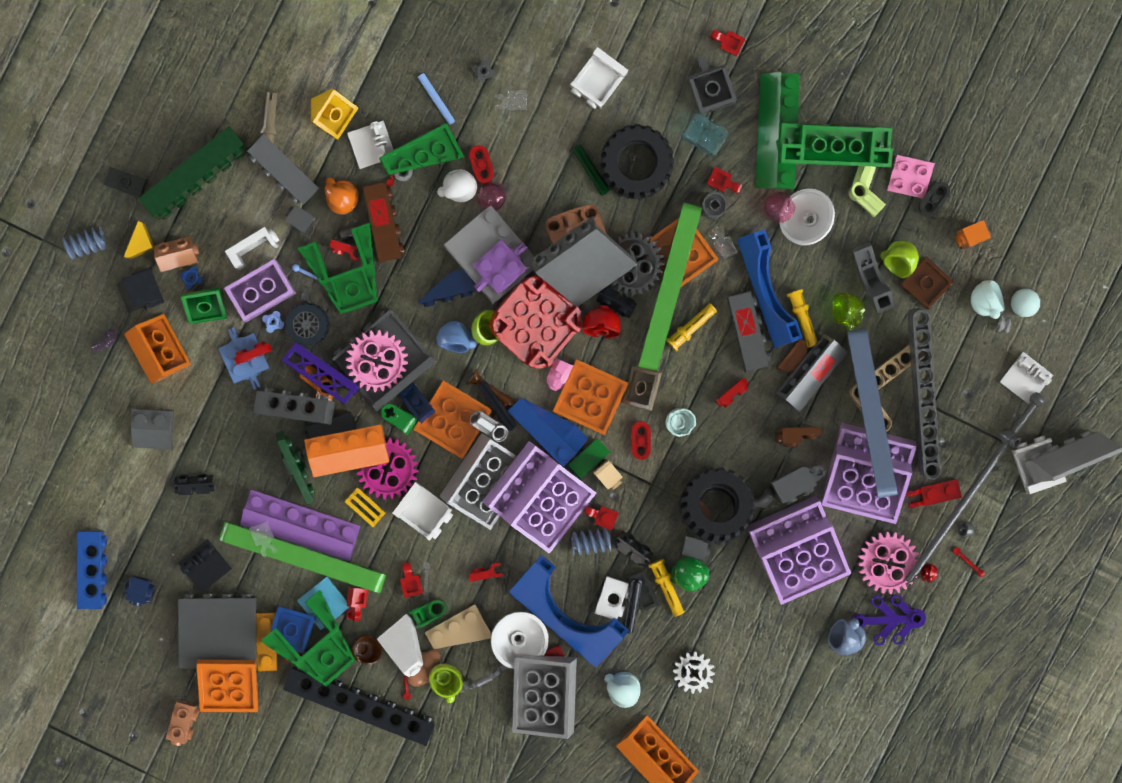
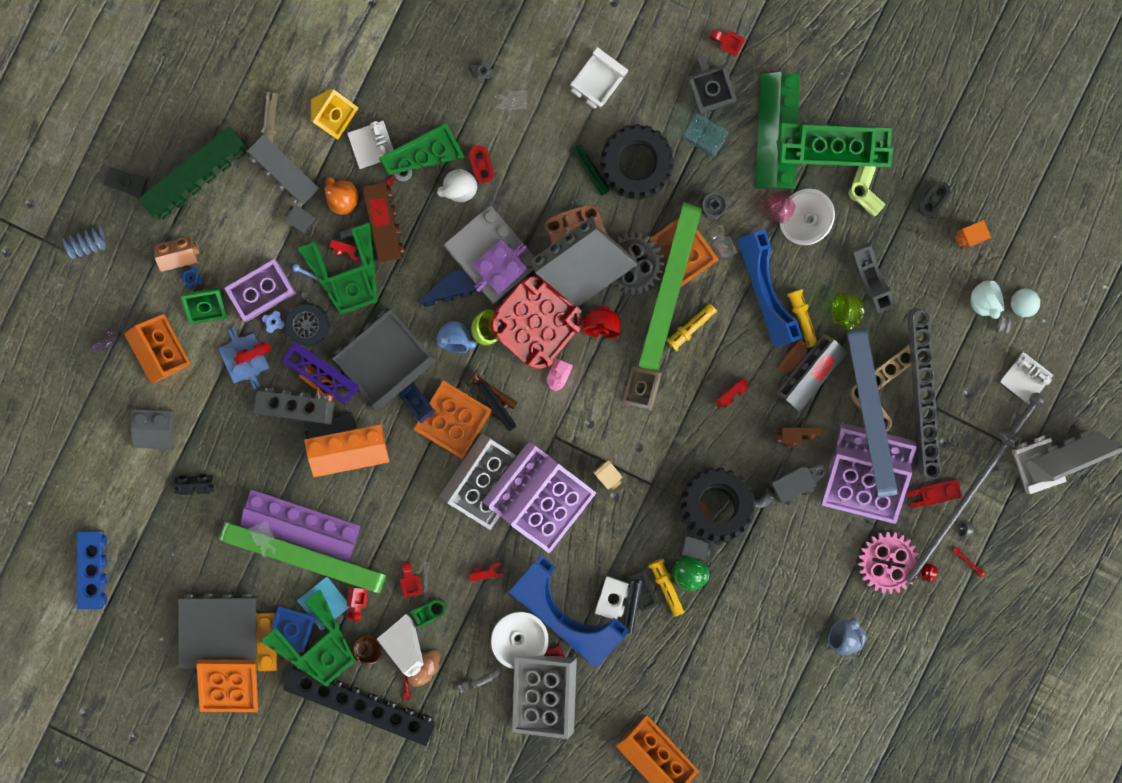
black plate [117,267,165,313] -> none
yellow slope [124,221,154,259] -> none
dark blue brick [124,576,155,606] -> none
nougat brick [166,699,199,746] -> none
black hinge [178,539,232,593] -> none
white panel [225,227,279,270] -> none
dark green plate [276,431,315,504] -> none
bright pink gear [345,329,408,392] -> none
yellow tile [345,487,386,527] -> none
dark pink gear [357,437,419,500] -> none
green piece [381,404,418,435] -> none
white panel [392,482,453,541] -> none
light blue bar [418,73,455,125] -> none
tan wing [425,604,492,649] -> none
lime piece [429,663,463,703] -> none
light grey piece [470,410,508,442] -> none
clear pink hair [477,181,507,211] -> none
blue wedge [508,398,588,467] -> none
orange plate [553,359,628,435] -> none
green slope [567,438,610,480] -> none
sand blue piece [571,528,612,556] -> none
red plate [583,506,619,531] -> none
black hinge [596,286,637,319] -> none
light aqua piece [604,671,640,708] -> none
black hinge [613,531,653,566] -> none
red plate [631,422,651,460] -> none
light aqua hair [665,407,696,437] -> none
white gear [673,651,715,694] -> none
red plate [707,167,742,194] -> none
dark grey brick [727,292,771,372] -> none
lavender slope [747,495,851,605] -> none
dark purple plant [851,594,926,646] -> none
lime piece [880,240,919,278] -> none
bright pink hinge [887,155,935,198] -> none
reddish brown plate [899,256,954,310] -> none

